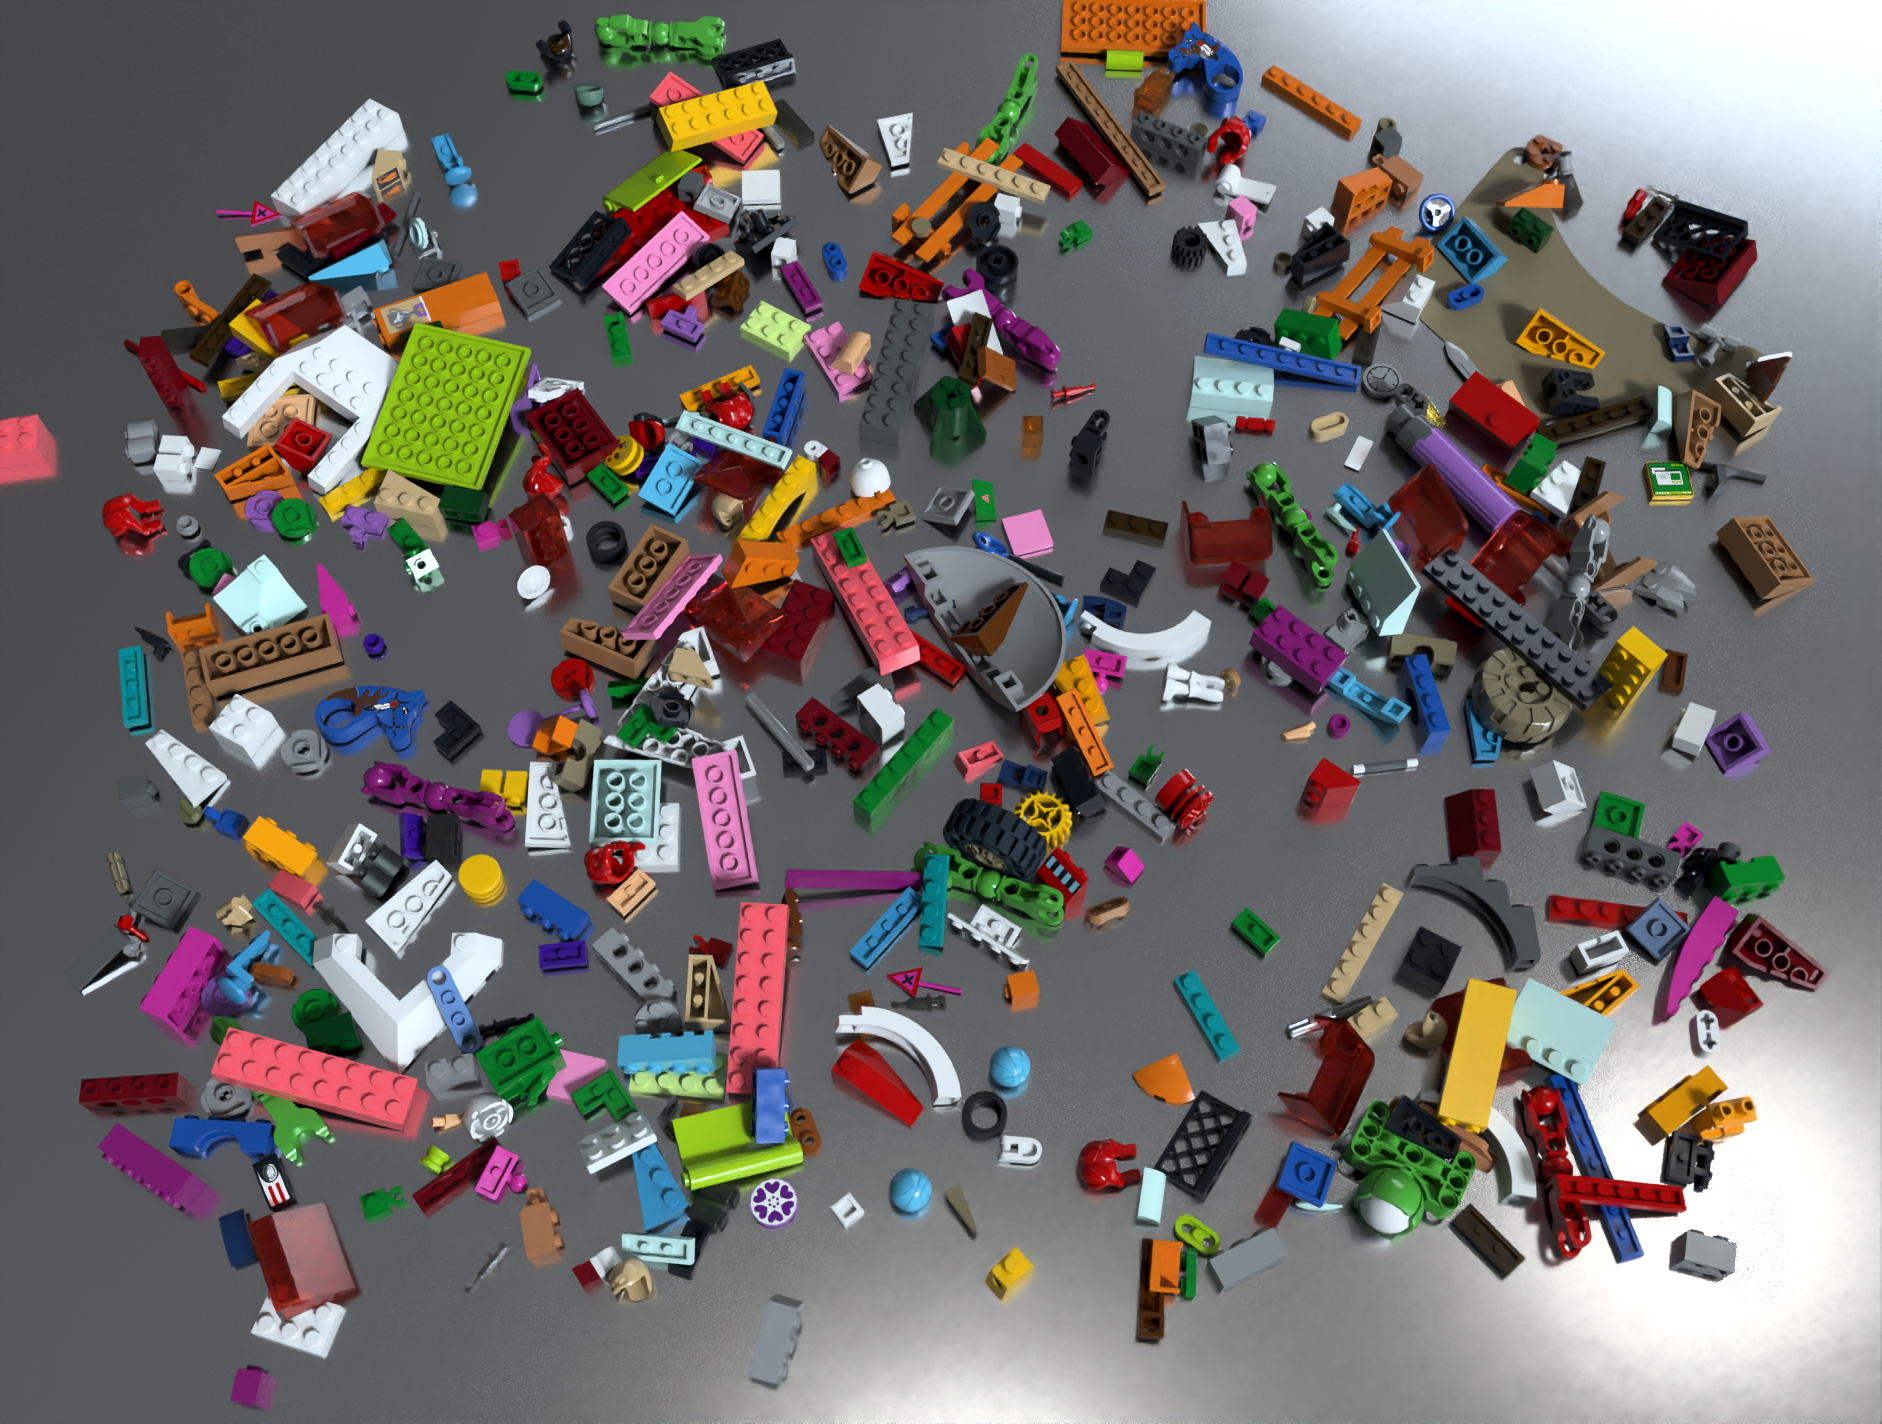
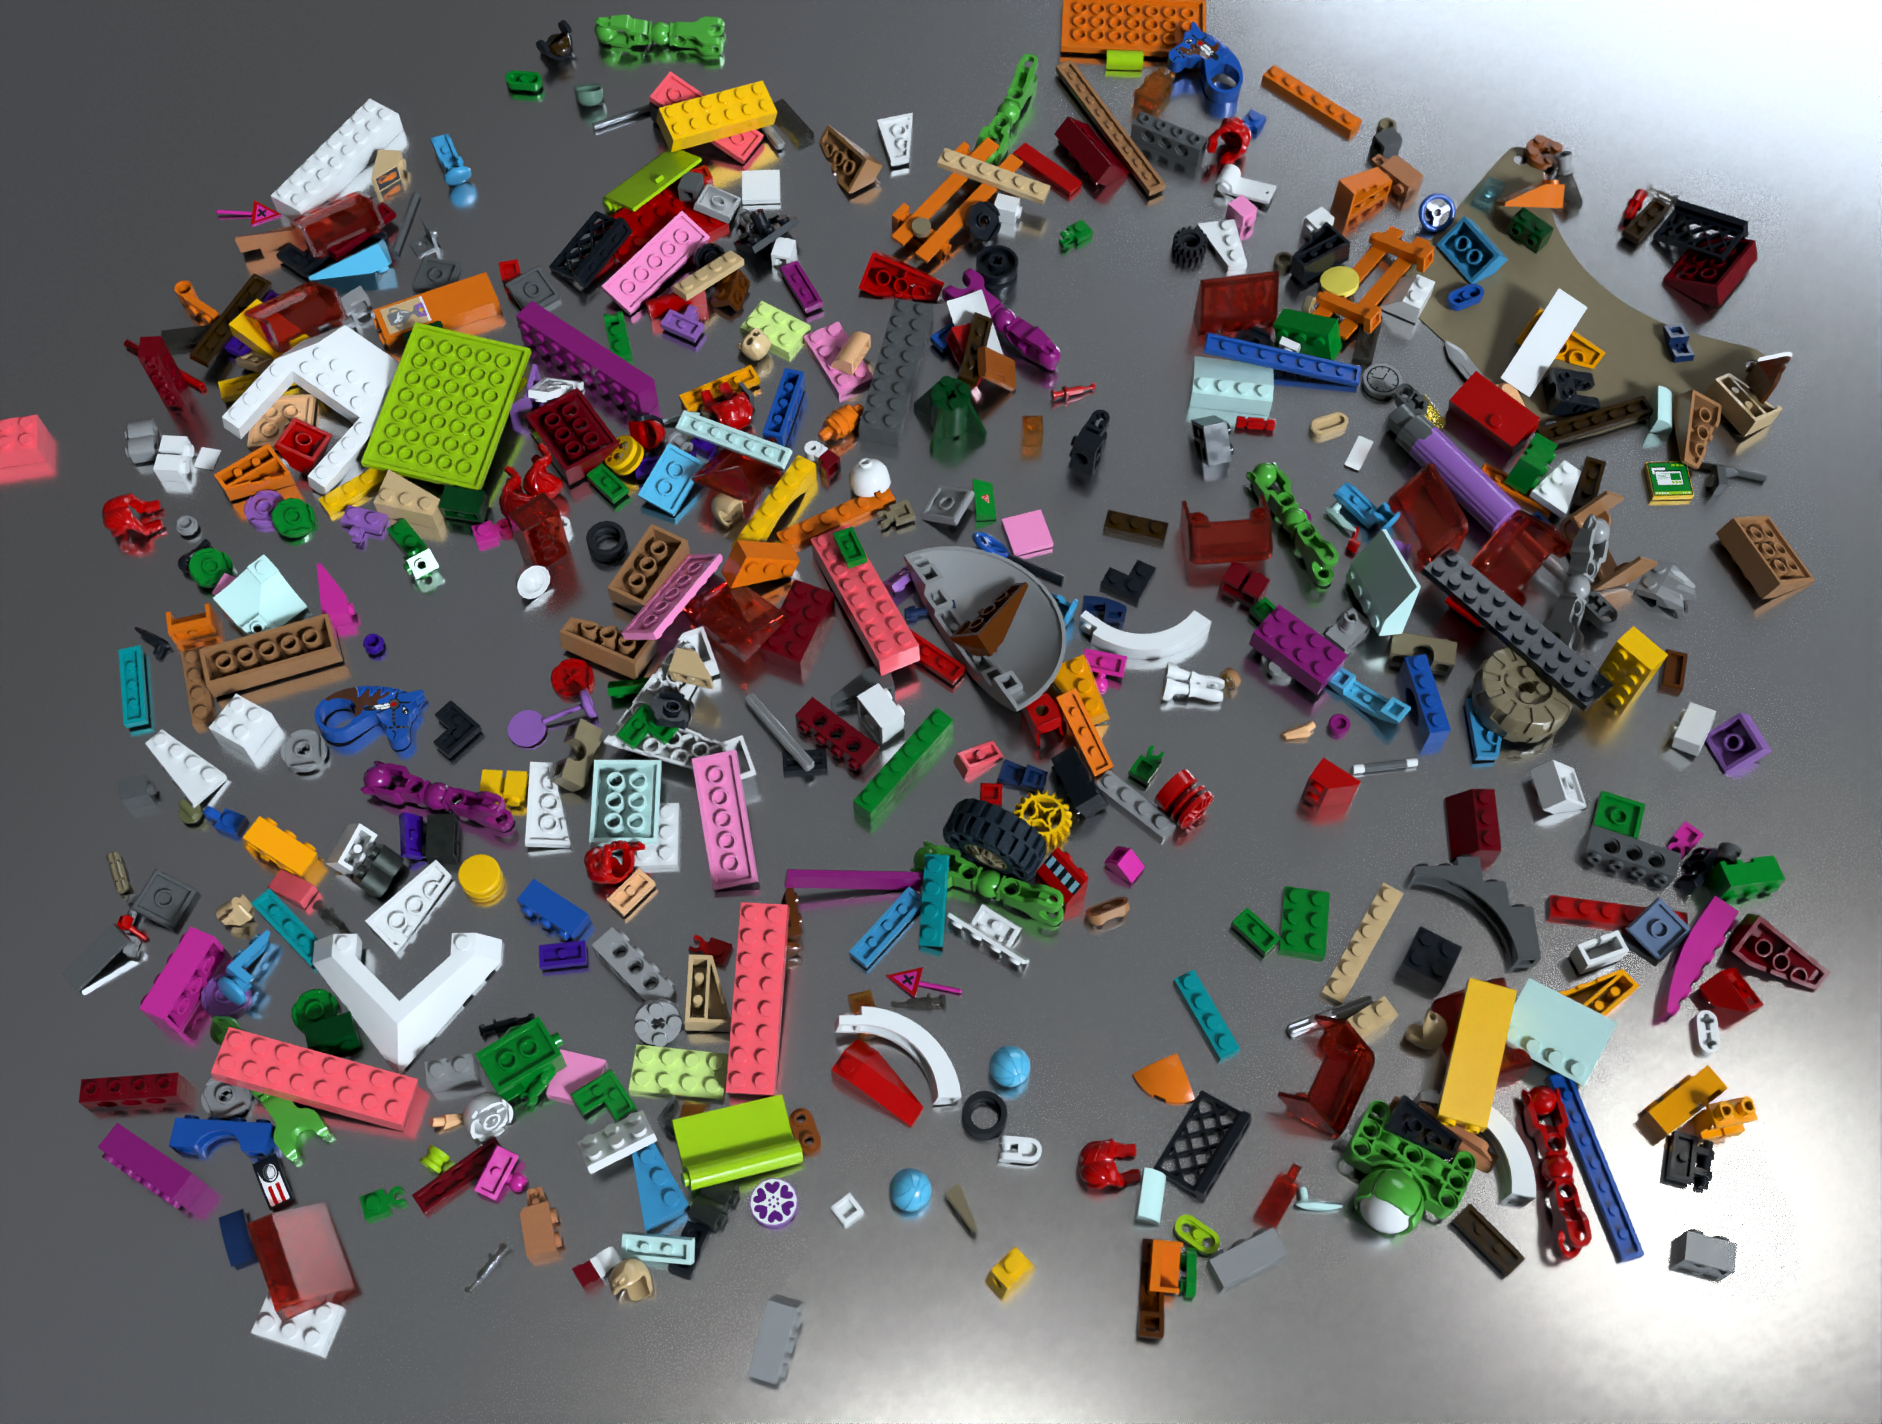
magenta brick [230,1365,270,1407] -> none
dark orange beam [249,962,295,985] -> none
light aqua gear [409,218,429,249] -> none
medium blue plate [426,966,481,1054] -> none
orange panel [531,715,578,757] -> none
medium azure wedge [617,1030,717,1075] -> none
black fence [712,38,796,90] -> none
brick [751,1067,789,1144] -> none
blue plate [822,242,847,277] -> none
orange brick [1003,970,1040,1005] -> none
dark tan tile [1189,123,1208,137] -> none
blue plate [1275,1141,1337,1208] -> none
red plate [1551,1173,1687,1213] -> none
light grey bar [1696,323,1741,369] -> none
none -> red hair [499,466,539,524]
none -> magenta brick [516,301,658,415]
none -> tan helmet [736,328,771,361]
none -> orange piece [817,404,864,441]
none -> clear red slope [1193,271,1279,336]
none -> green plate [1278,886,1330,959]
none -> light yellow tile [1320,266,1359,297]
none -> clear light blue plate [1471,176,1506,213]
none -> white sticker [1501,288,1588,397]

